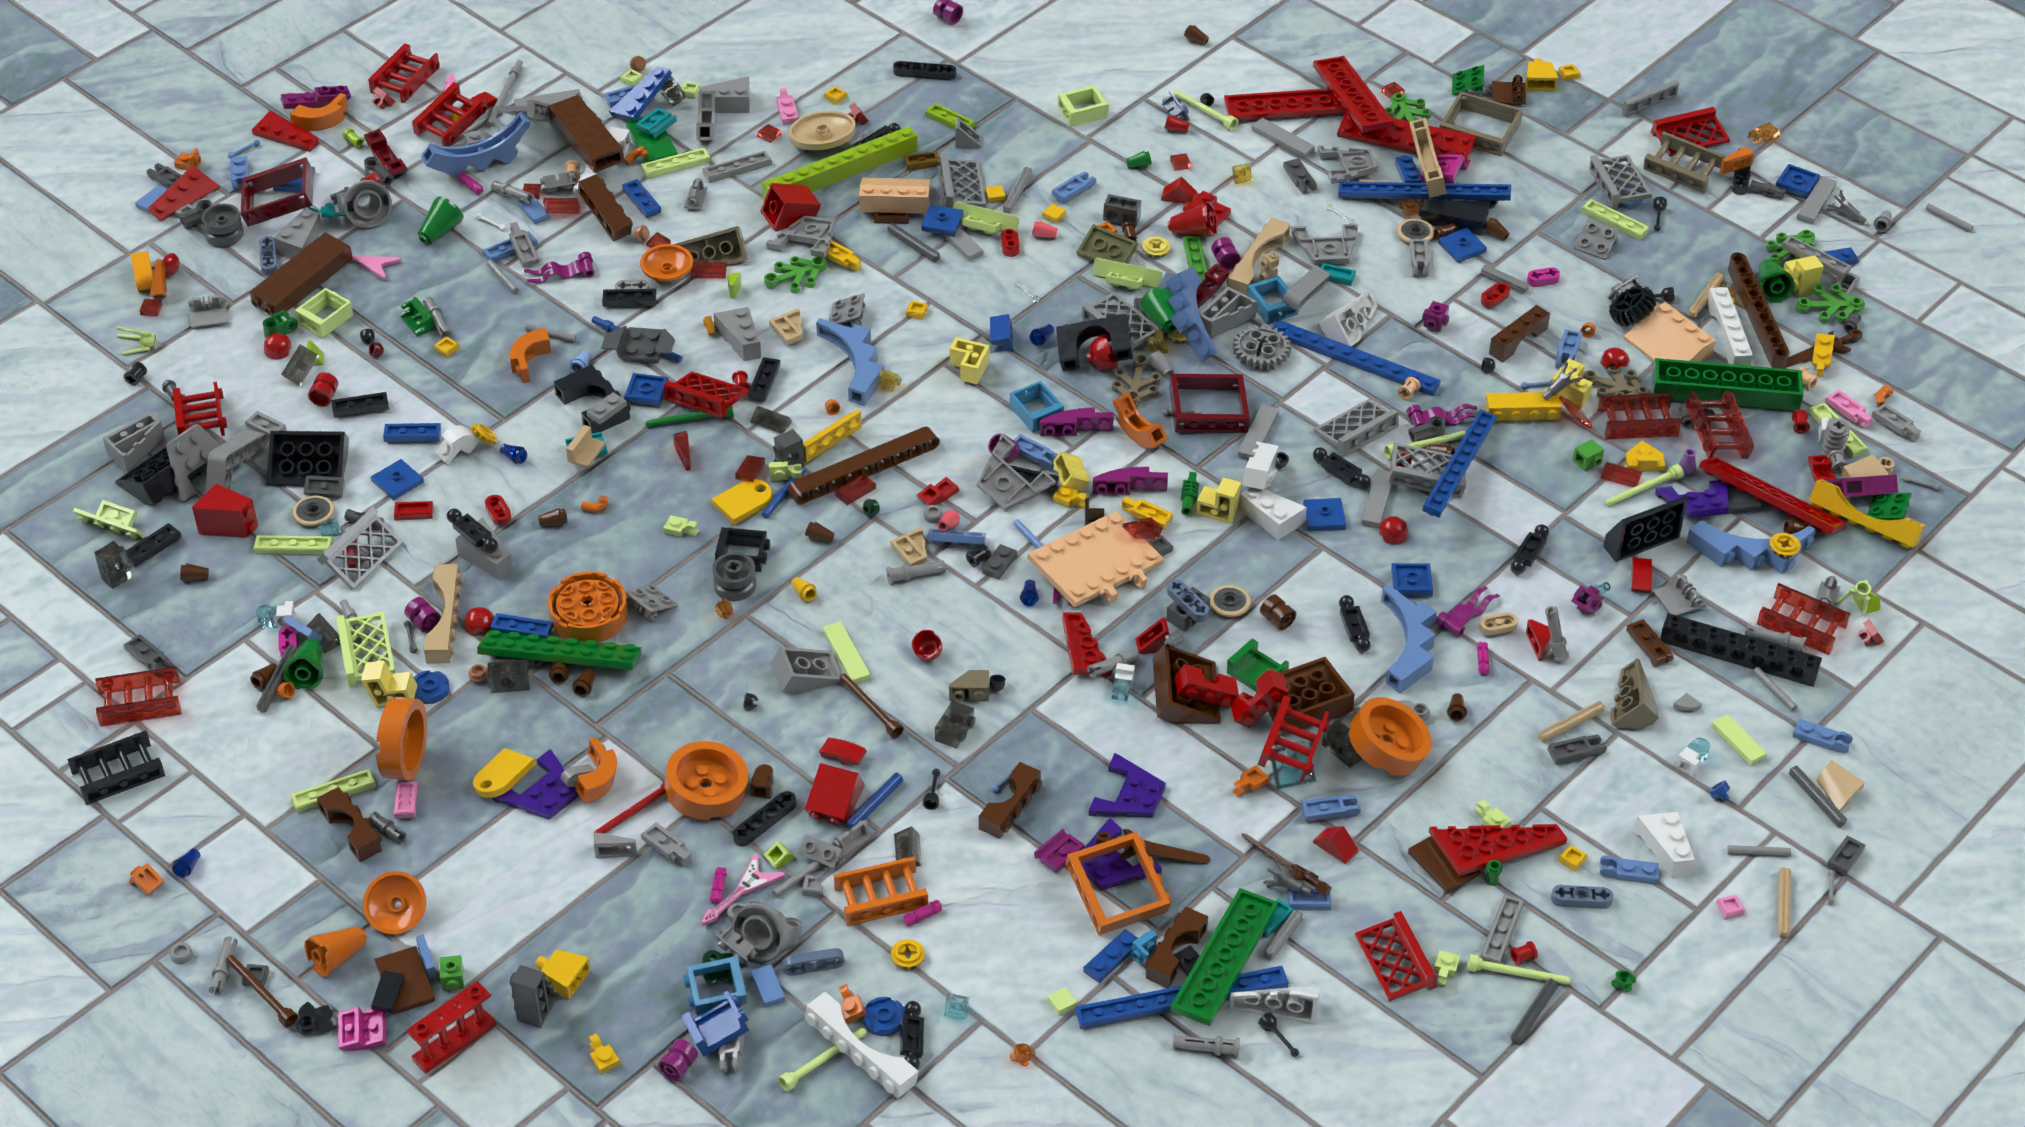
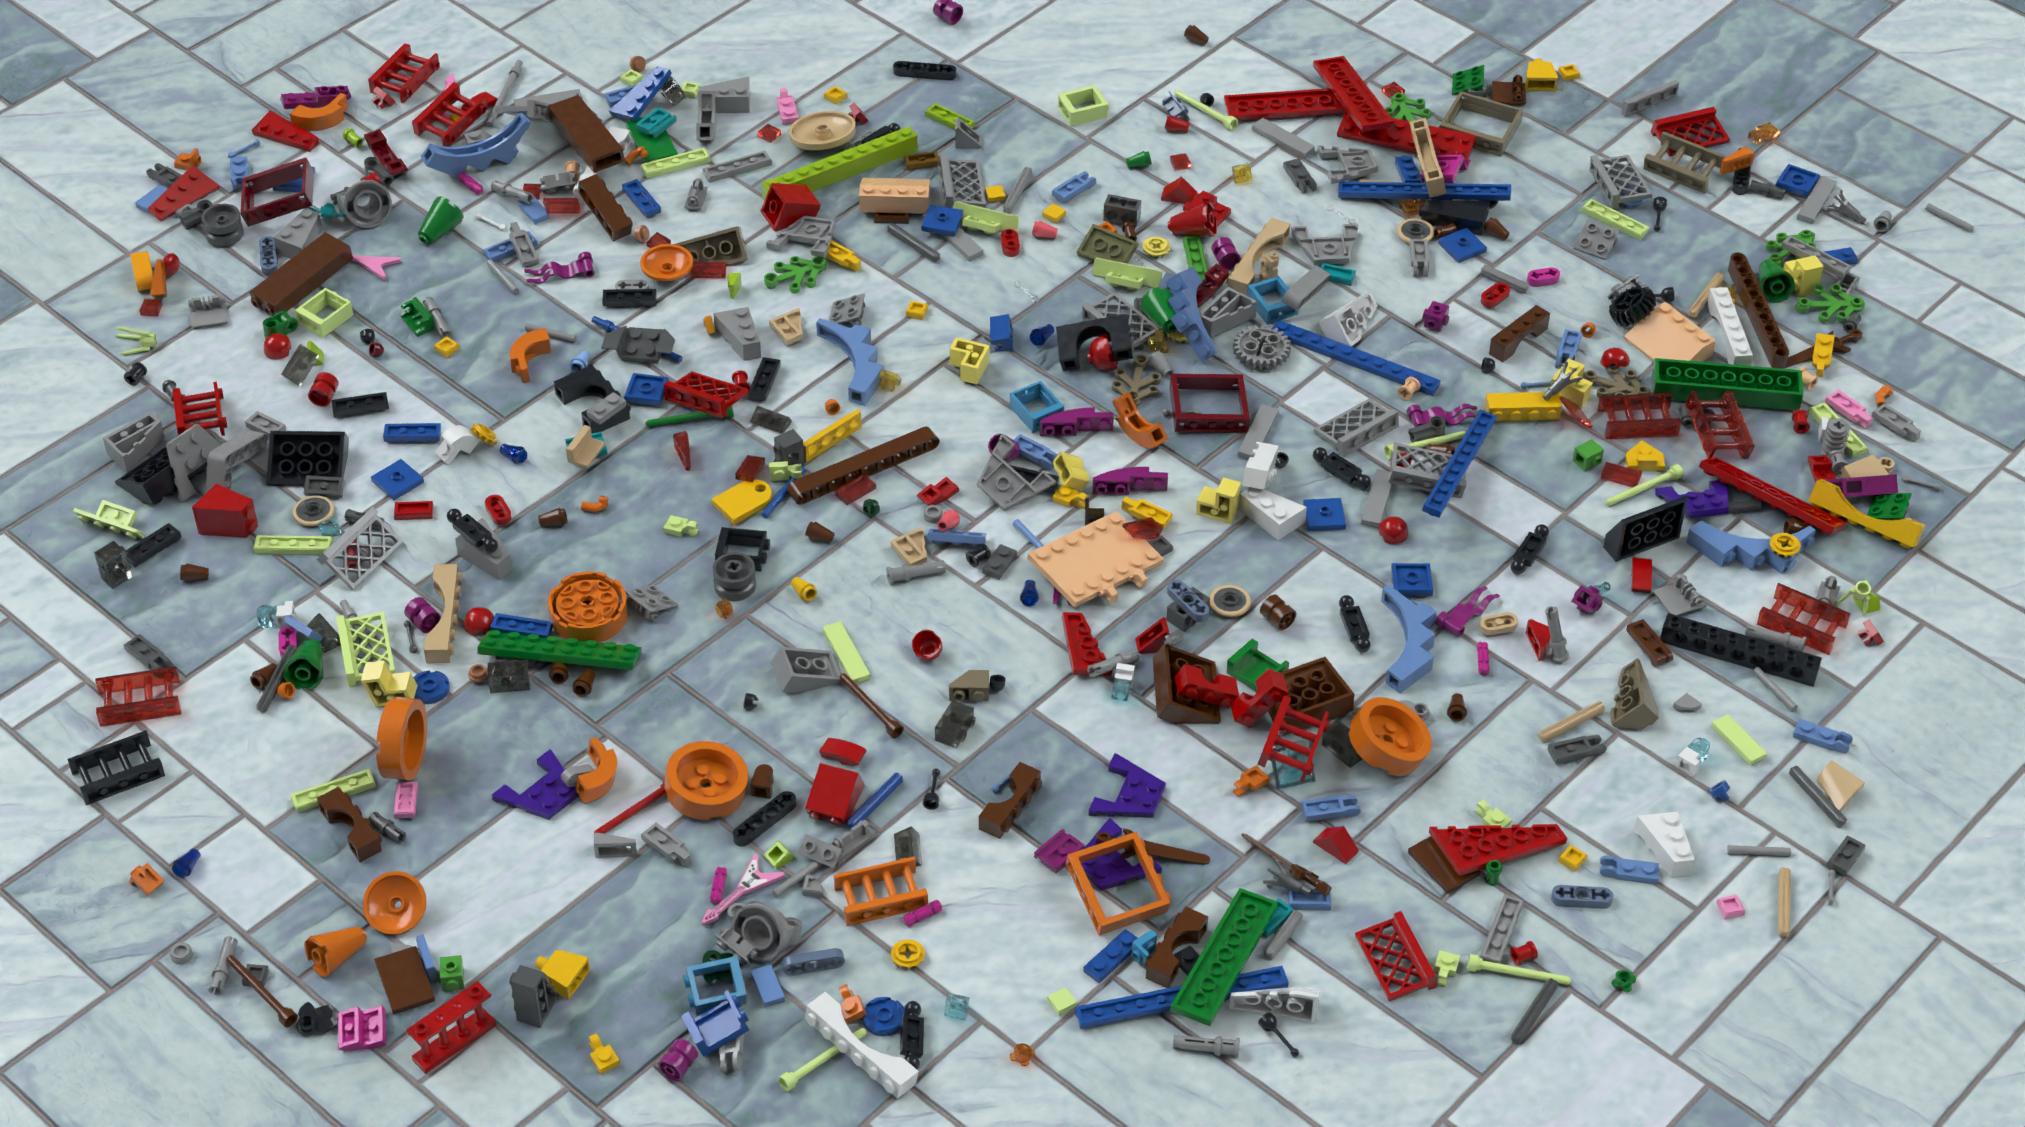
black tile [371,971,405,1013] -> none
yellow tile [473,748,536,798] -> none
green hinge [1181,471,1199,516] -> none
medium lavender cone [1679,448,1696,476] -> none

